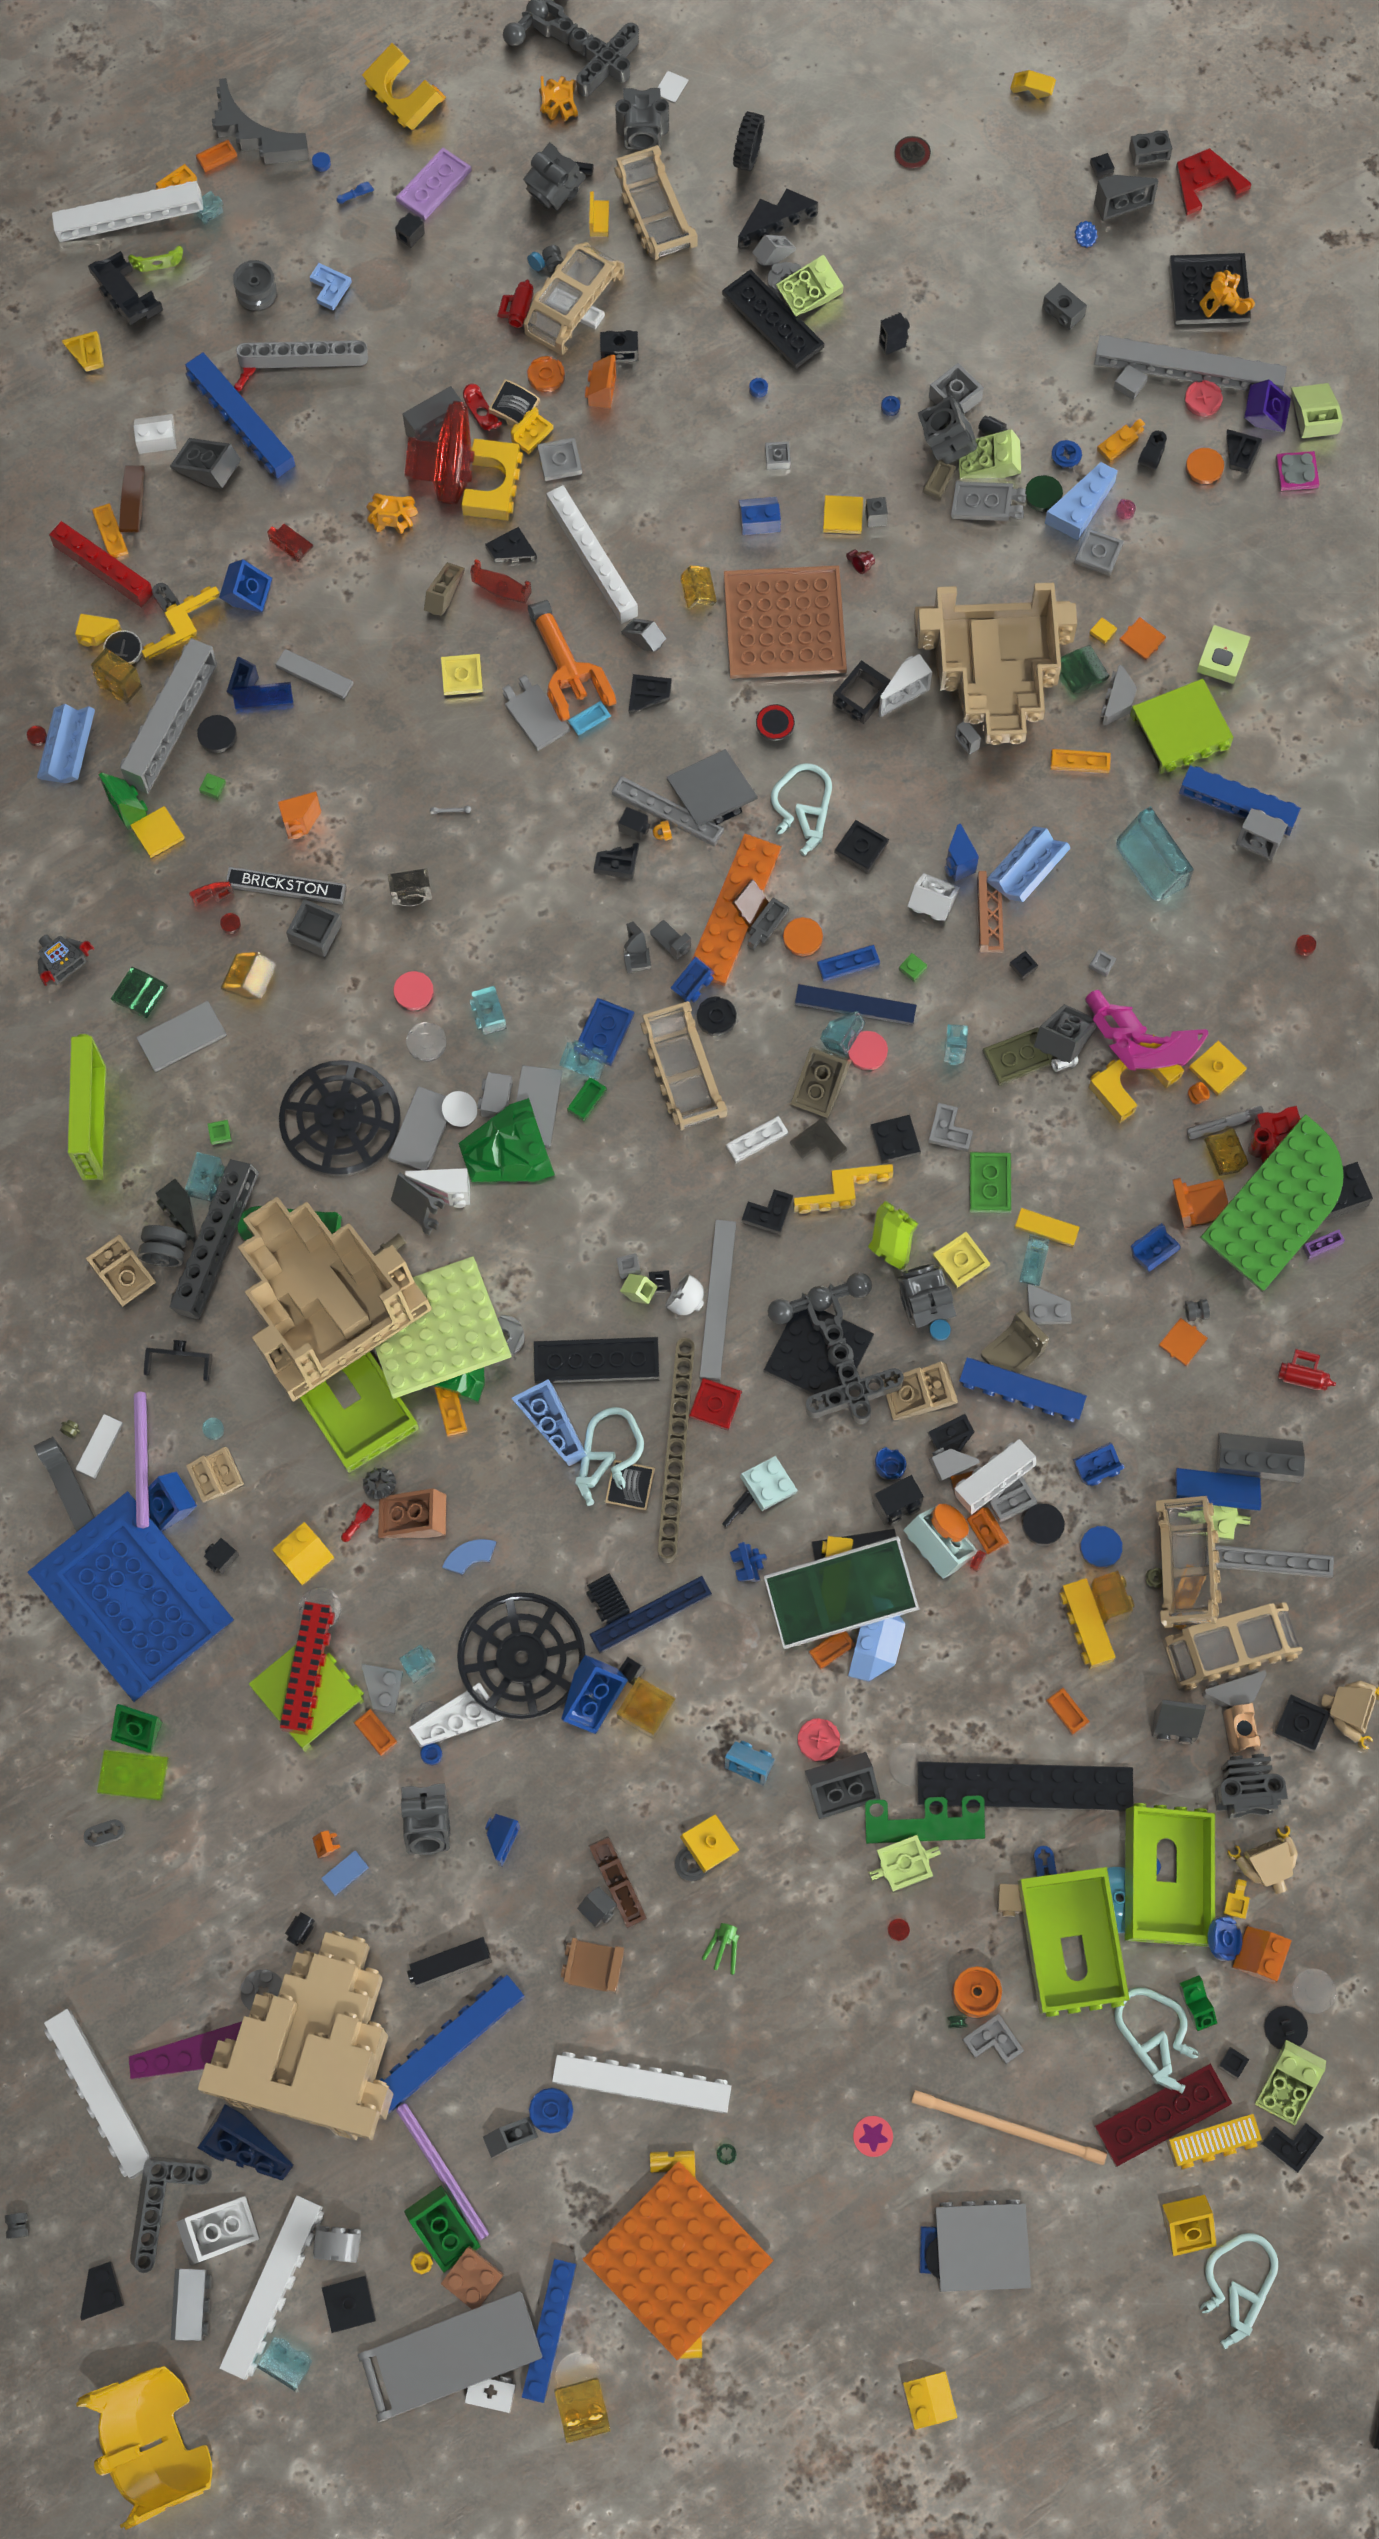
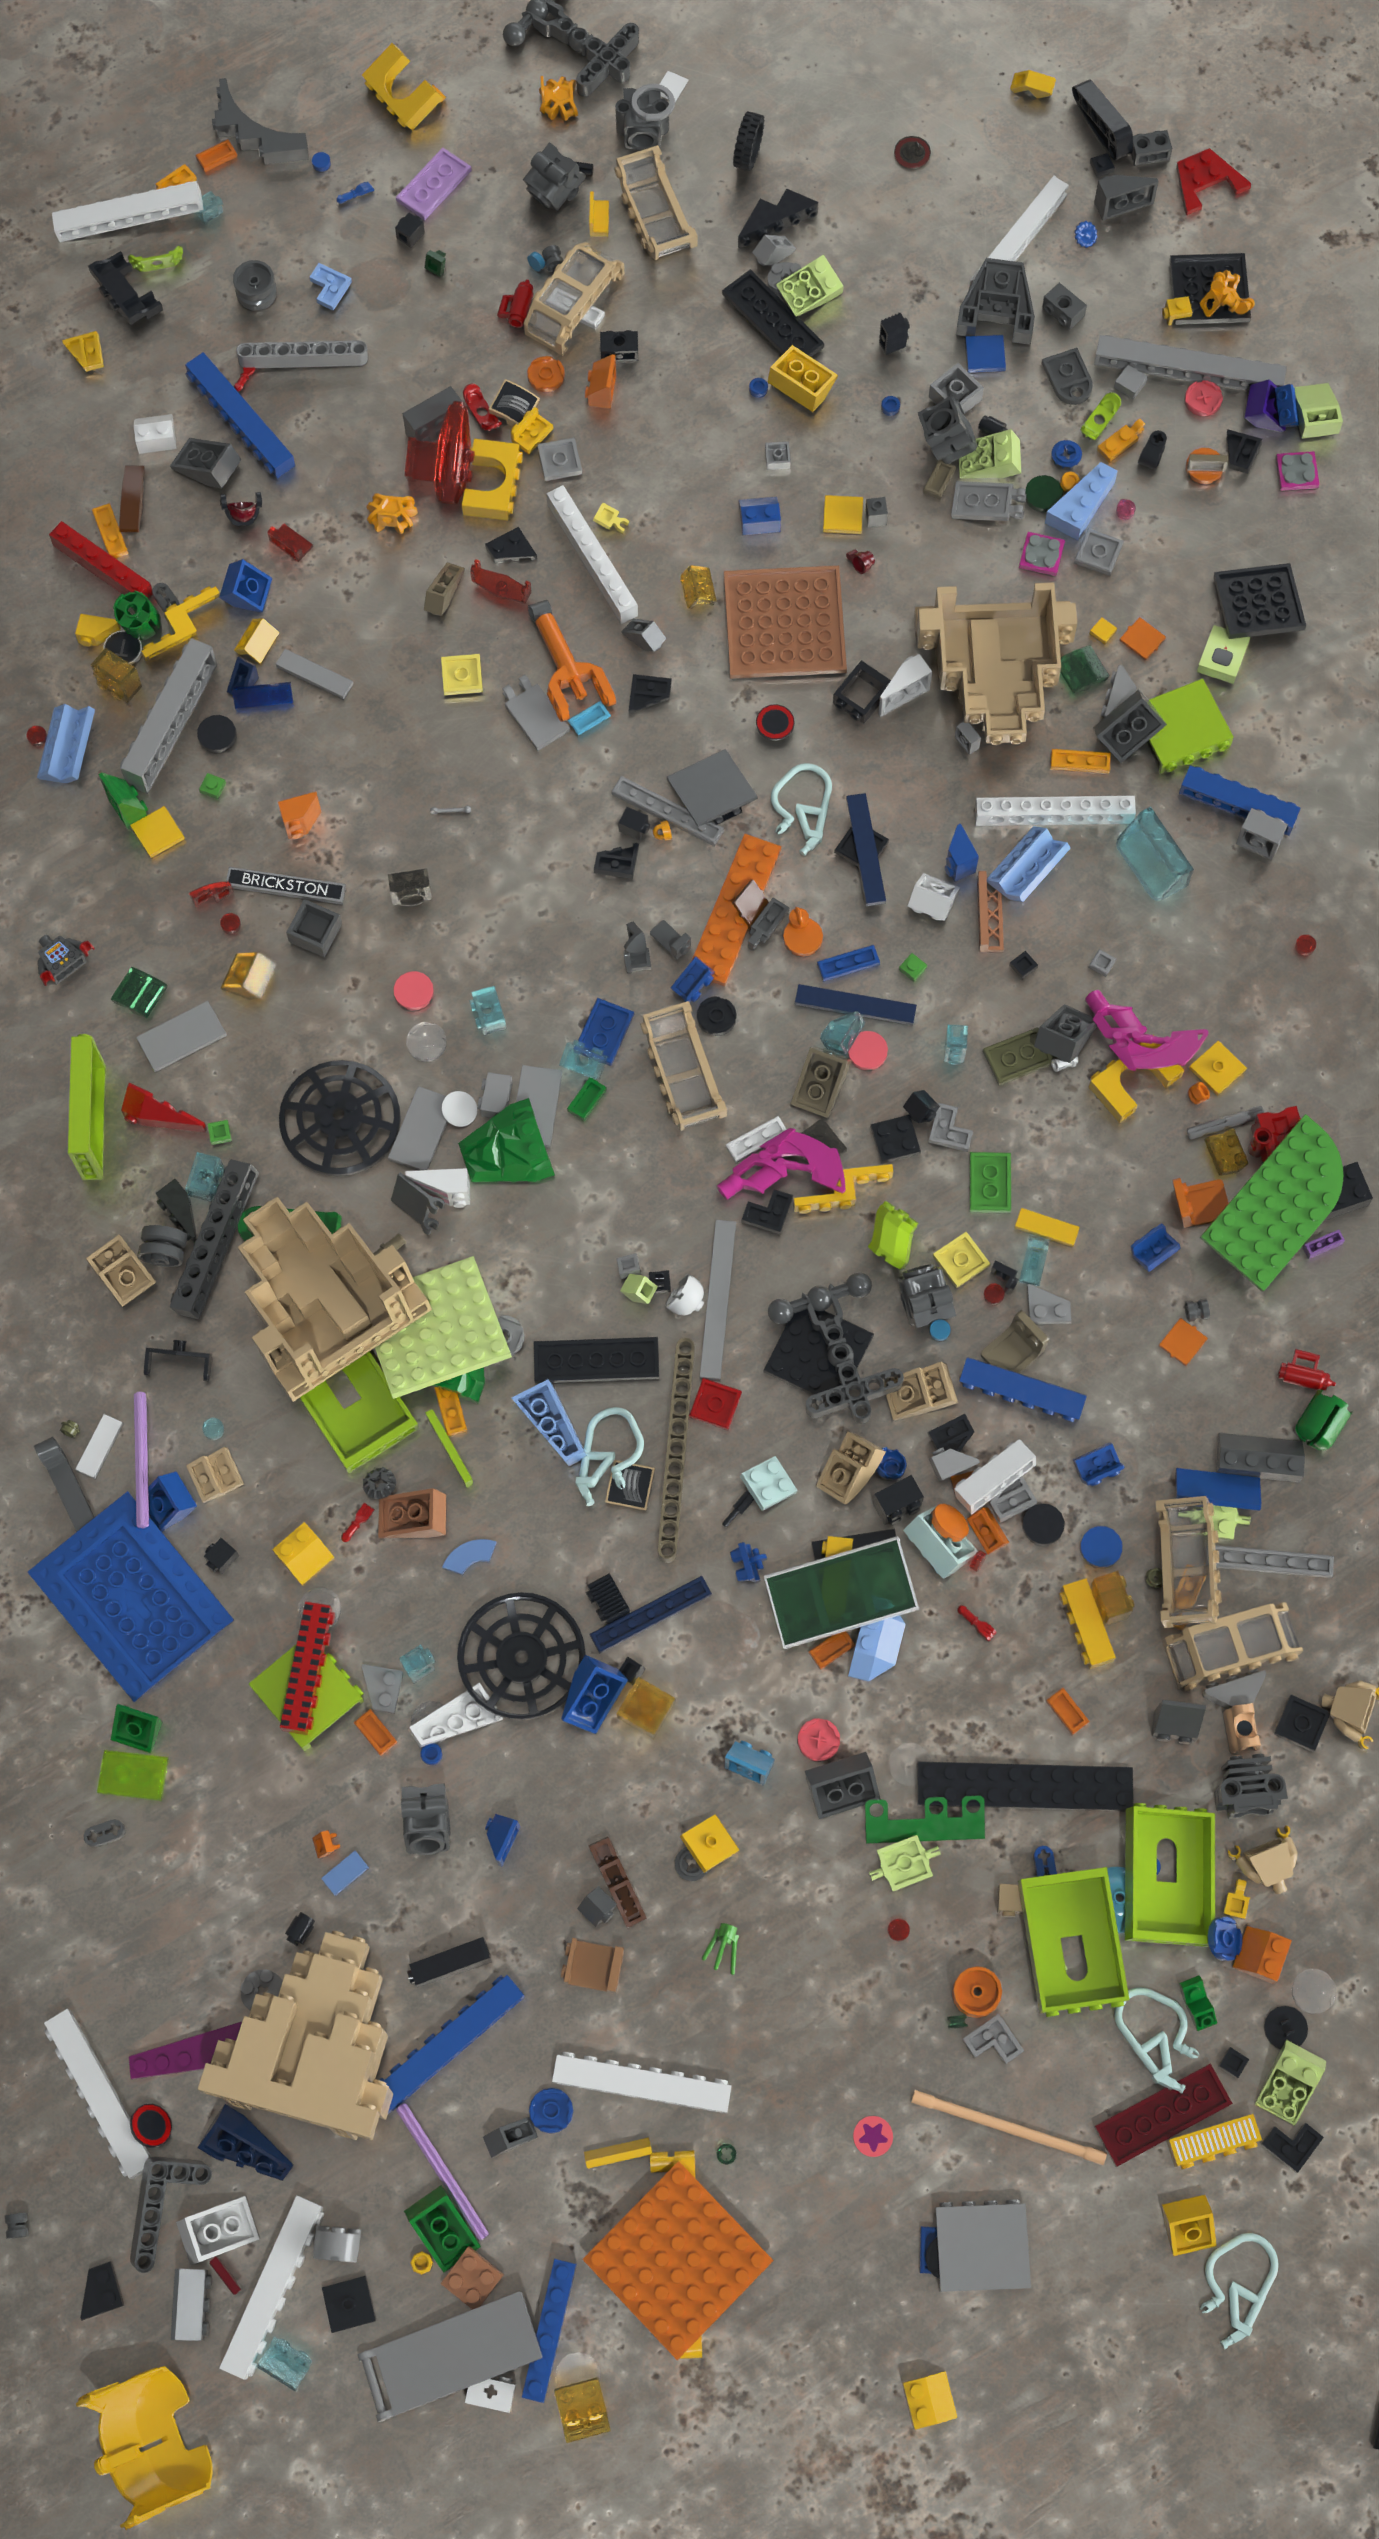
none -> green cylinder [113,591,161,640]
none -> red wedge [121,1083,207,1133]
none -> piece [130,2104,172,2148]
none -> dark red tile [209,2257,241,2295]
none -> cap [220,492,262,526]
none -> yellow panel [234,618,279,664]
none -> dark green tile [424,250,446,277]
none -> lime tile [425,1409,473,1488]
none -> yellow tile [584,2137,652,2169]
none -> light yellow plate [593,503,630,534]
none -> light grey piece [631,84,675,121]
none -> dark pink piece [716,1128,846,1200]
none -> yellow slope [767,345,838,412]
none -> orange tile [789,907,809,929]
none -> tan slope [816,1432,886,1504]
none -> dark blue tile [846,793,886,906]
none -> black brick [903,1090,940,1123]
none -> dark grey wedge [956,258,1035,345]
none -> red piece [957,1605,996,1642]
none -> blue tile [965,335,1006,373]
none -> white tile [969,175,1069,289]
none -> white brick [975,796,1136,826]
none -> clear red tile [984,1284,1005,1305]
none -> black bracket [991,1260,1019,1294]
none -> light grey piece [1019,532,1065,576]
none -> dark grey tile [1042,348,1093,405]
none -> light orange tile [1060,471,1080,492]
none -> black beam [1072,79,1133,160]
none -> lime piece [1080,392,1121,440]
none -> dark grey slope [1093,689,1167,763]
none -> yellow bracket [1162,296,1193,326]
none -> dark tan tile [1187,454,1229,471]
none -> black plate [1214,563,1306,639]
none -> blue bracket [1275,384,1299,427]
none -> green cylinder [1295,1390,1353,1450]

